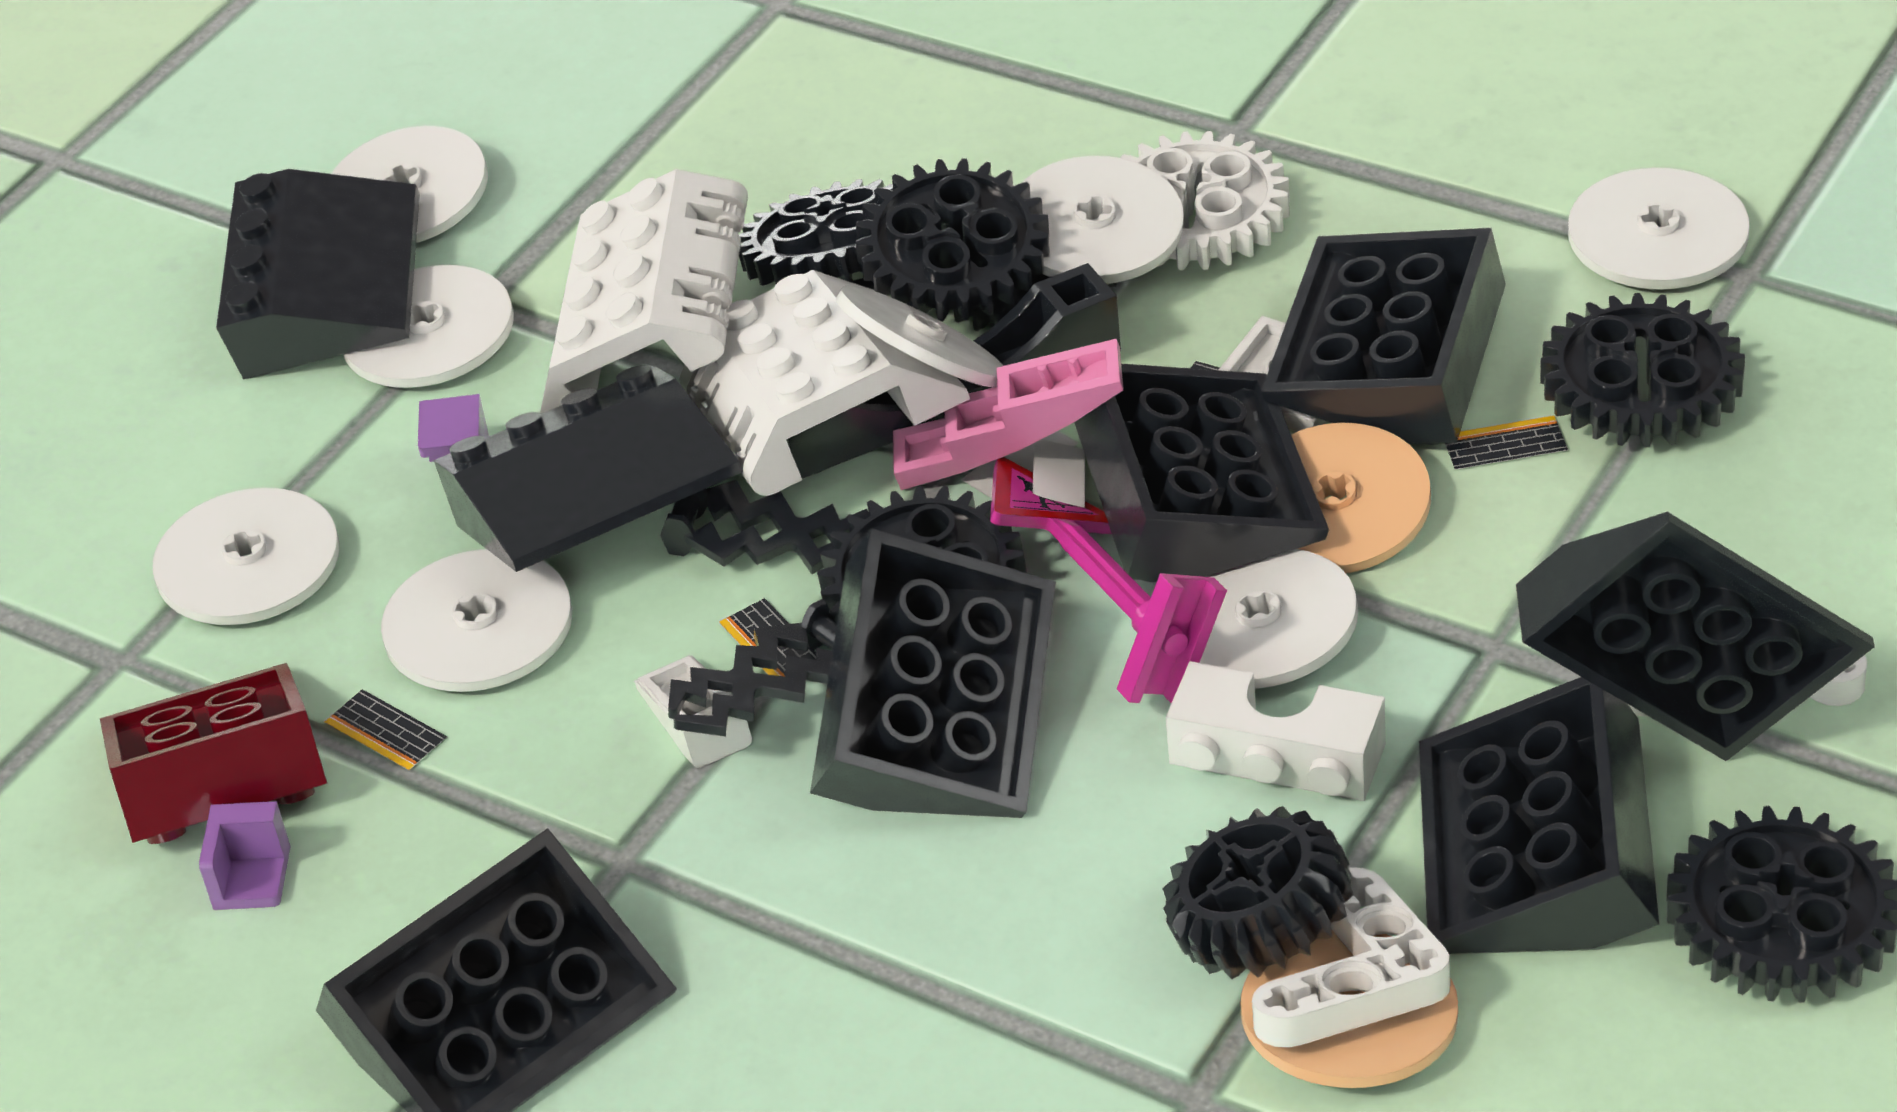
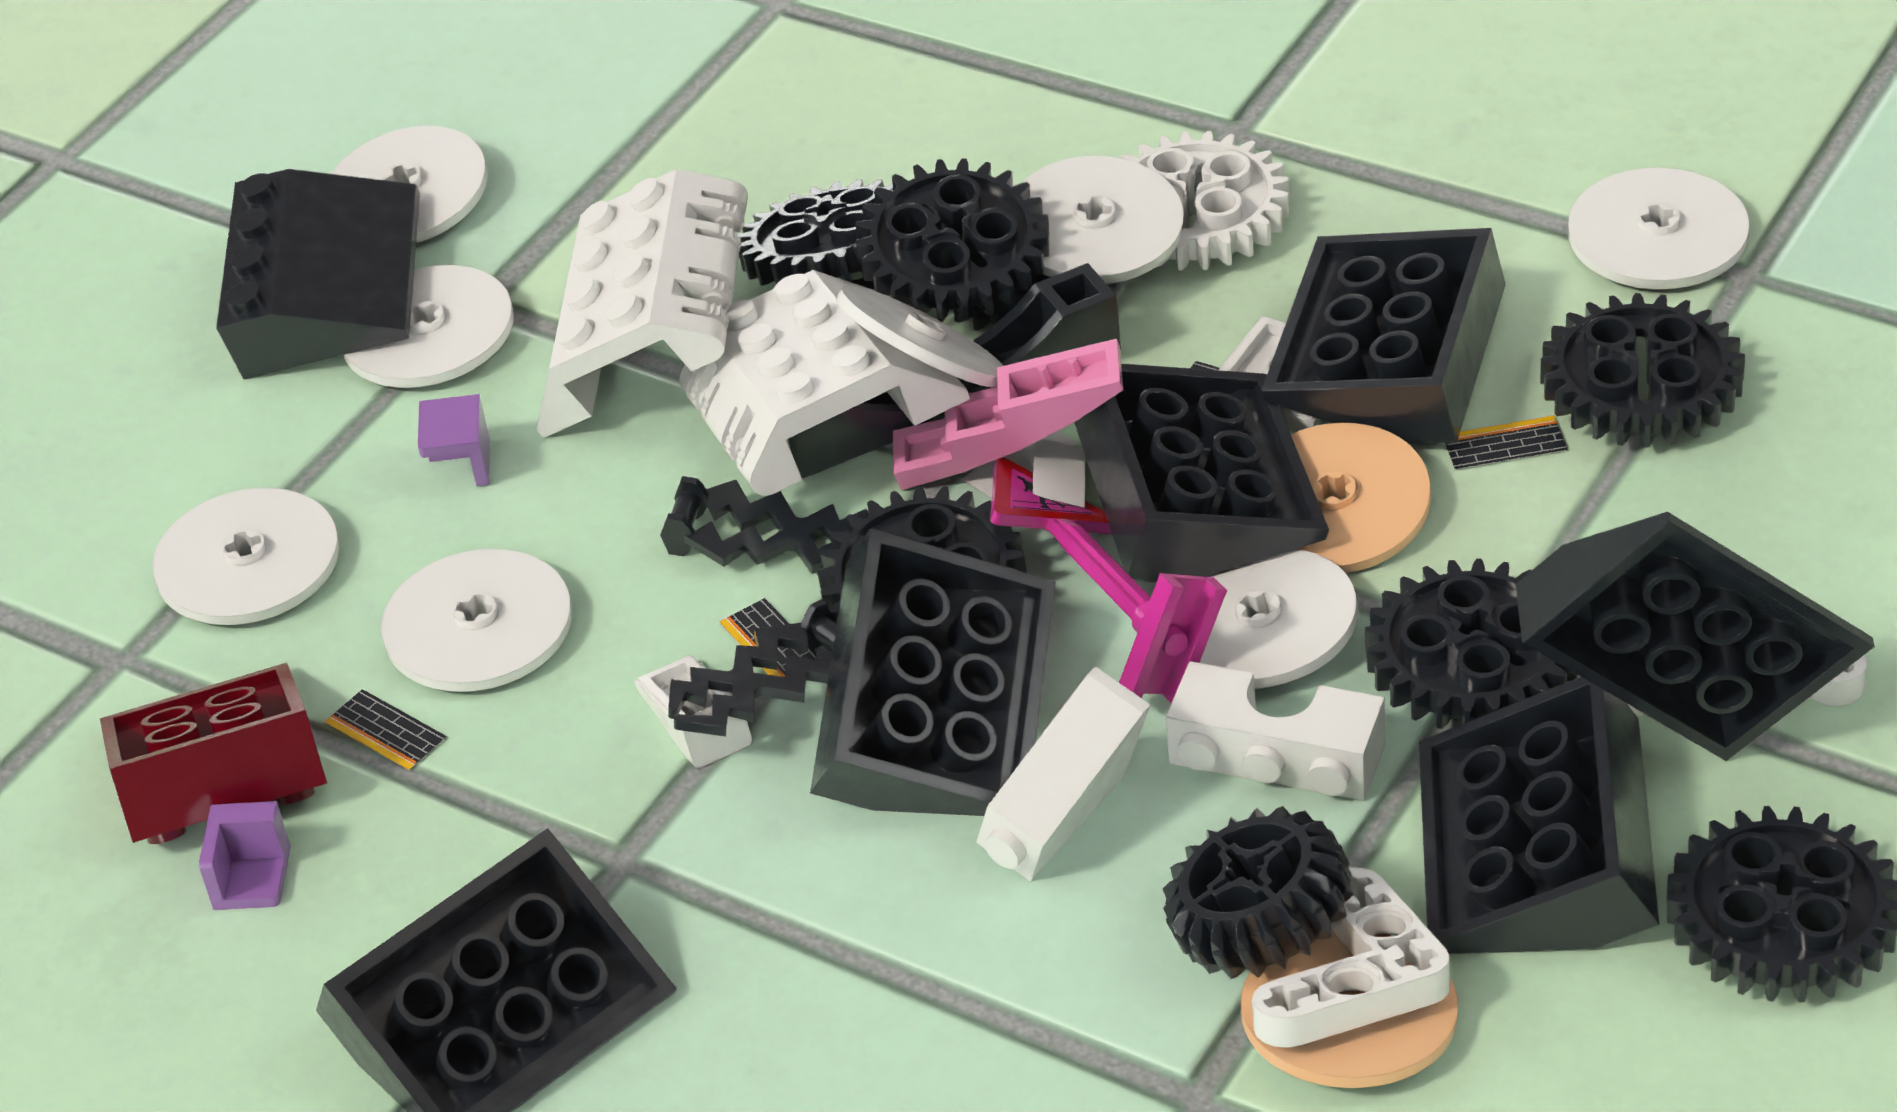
black slope [434,365,743,572] -> none
none -> white slope [976,666,1150,882]
none -> black gear [1365,558,1578,729]

